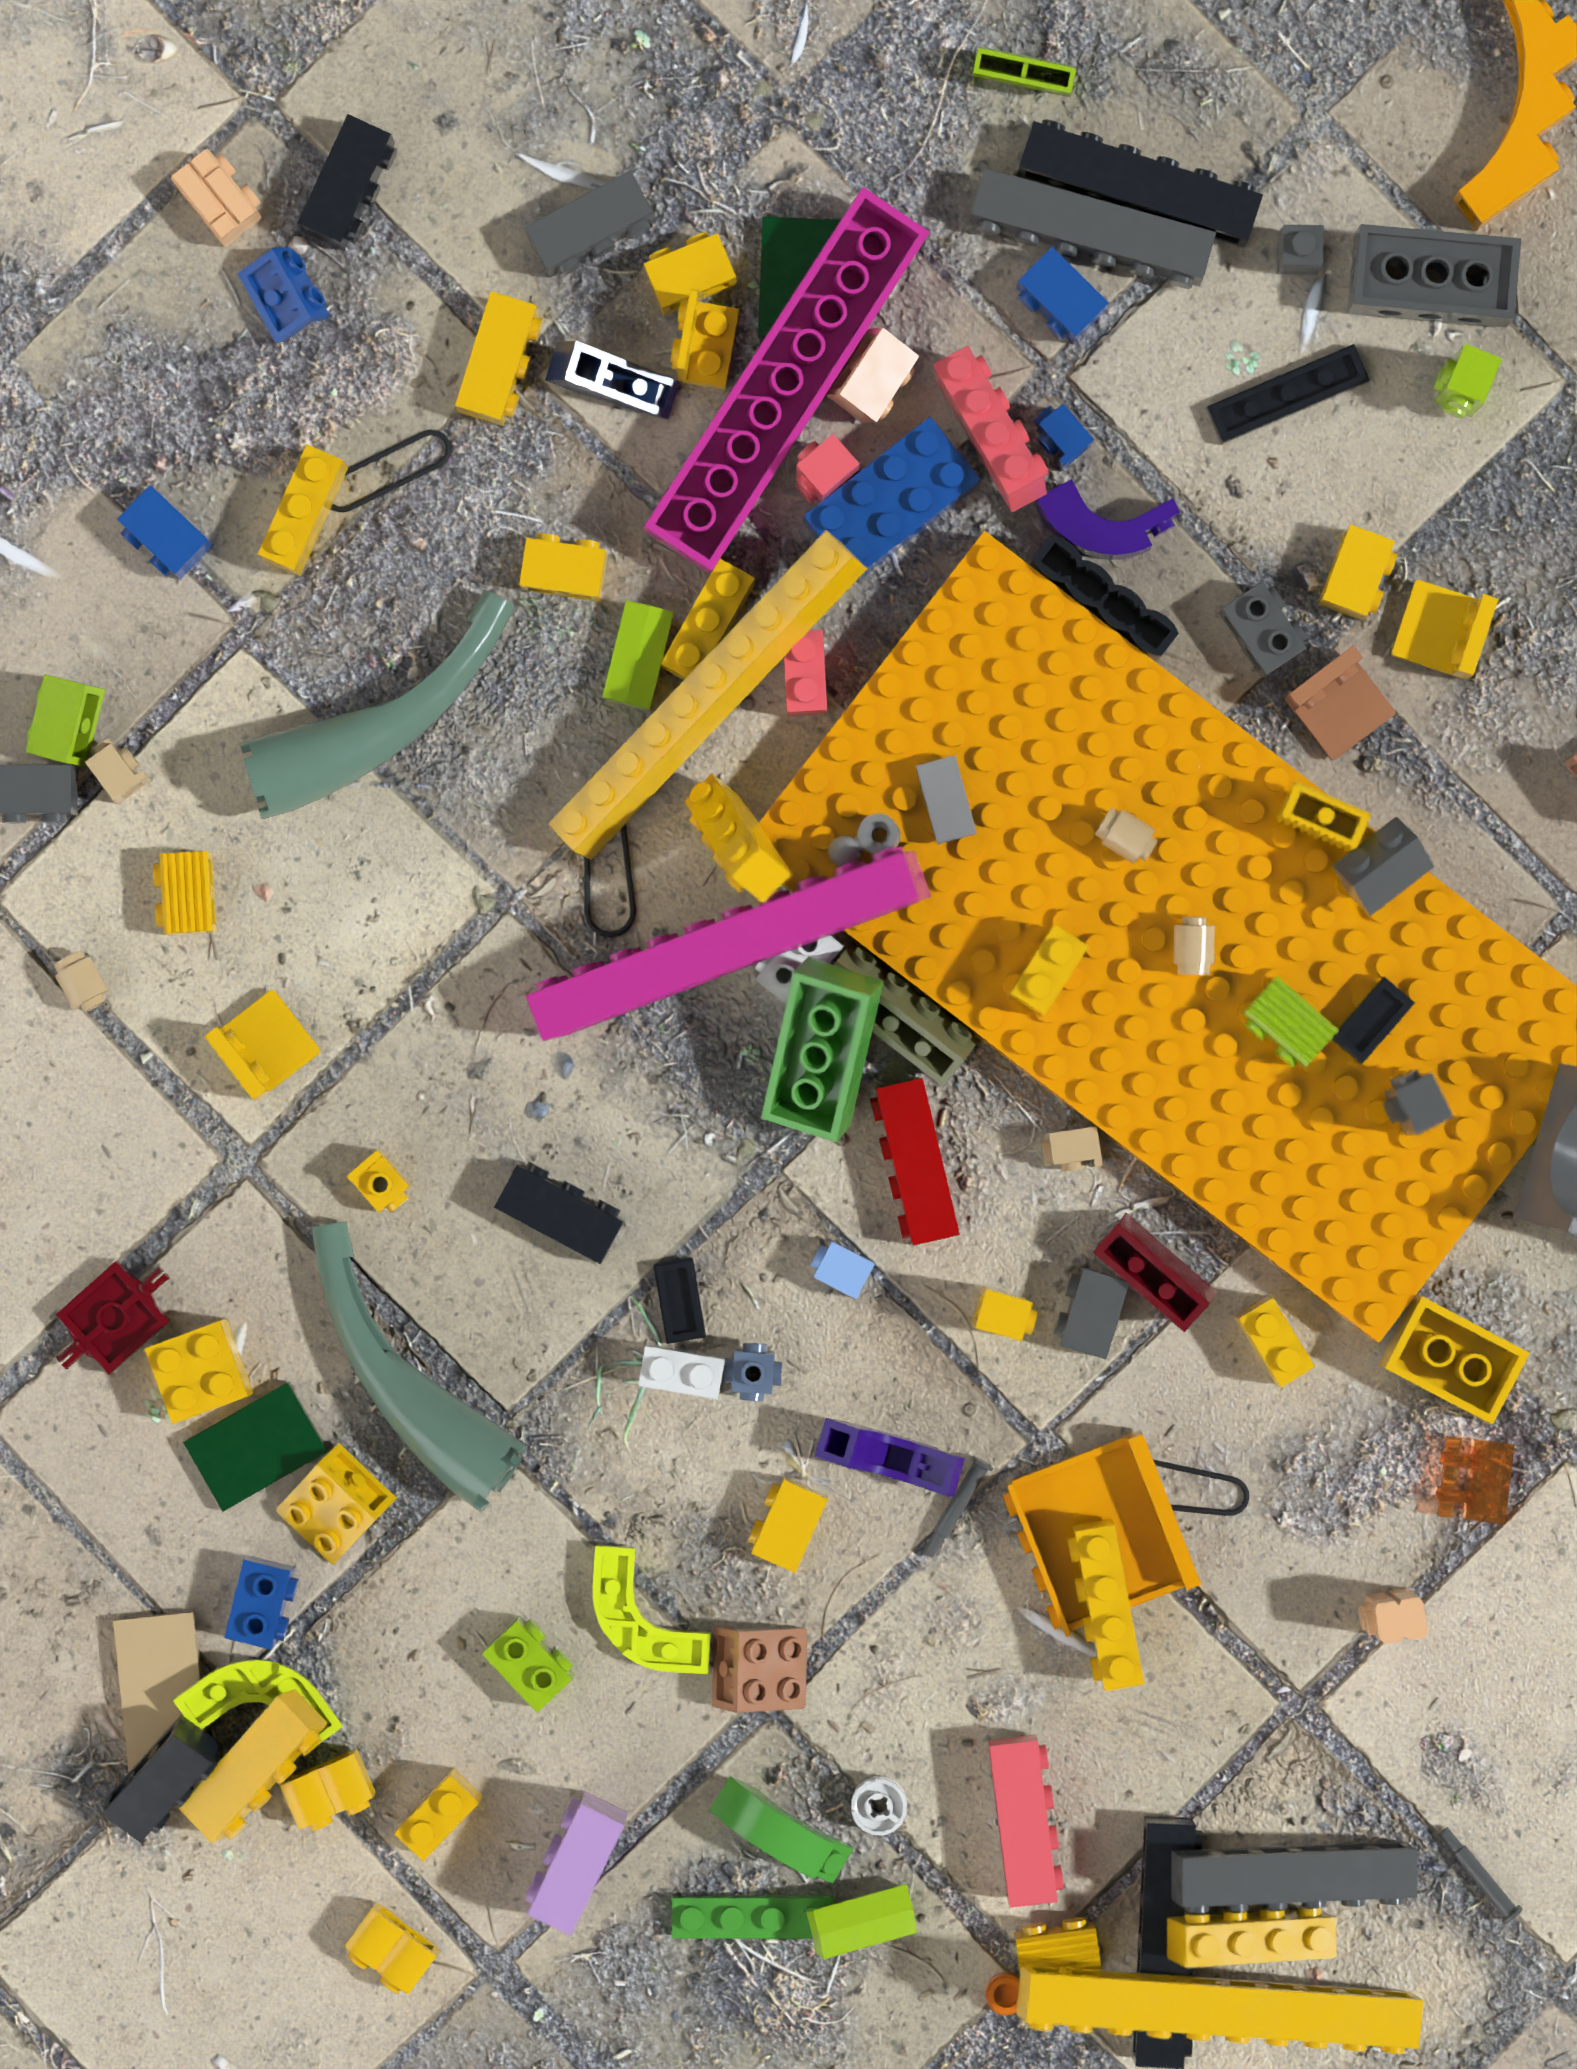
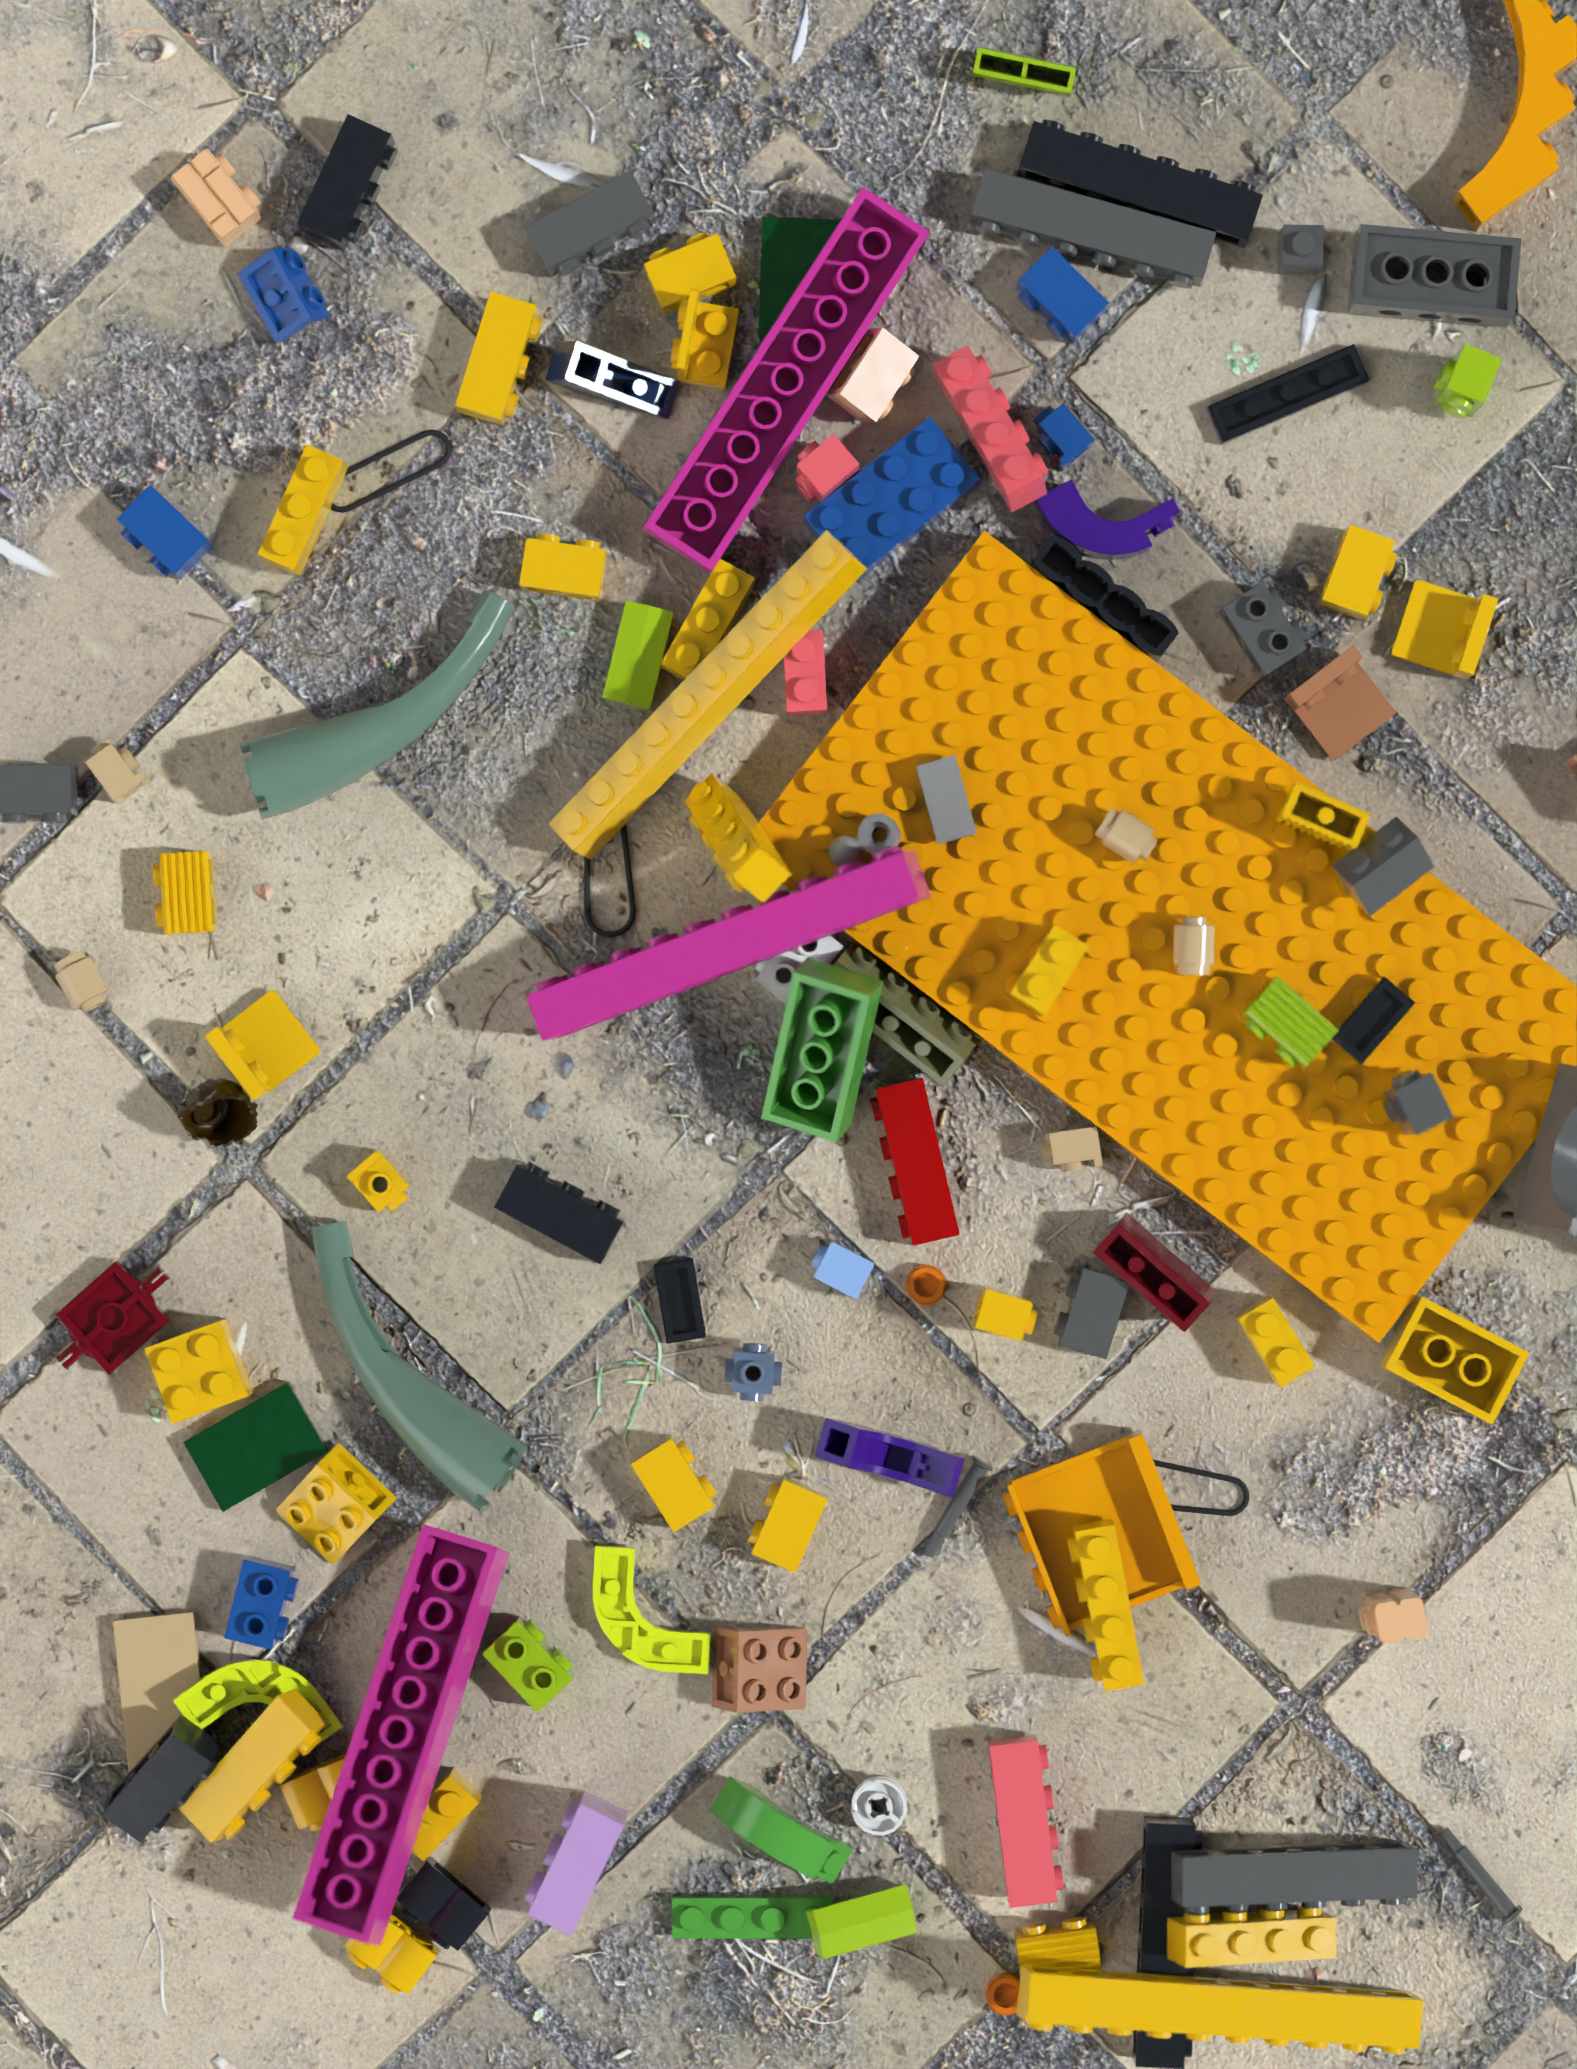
lime brick [25,674,105,767] -> none
white brick [638,1343,725,1400] -> none
clear orange plate [1435,1436,1515,1524] -> none
none -> dark brown hair [177,1078,258,1147]
none -> dark pink brick [292,1524,509,1946]
none -> black brick [396,1857,492,1951]
none -> yellow brick [630,1435,717,1532]
none -> orange tile [906,1265,946,1305]

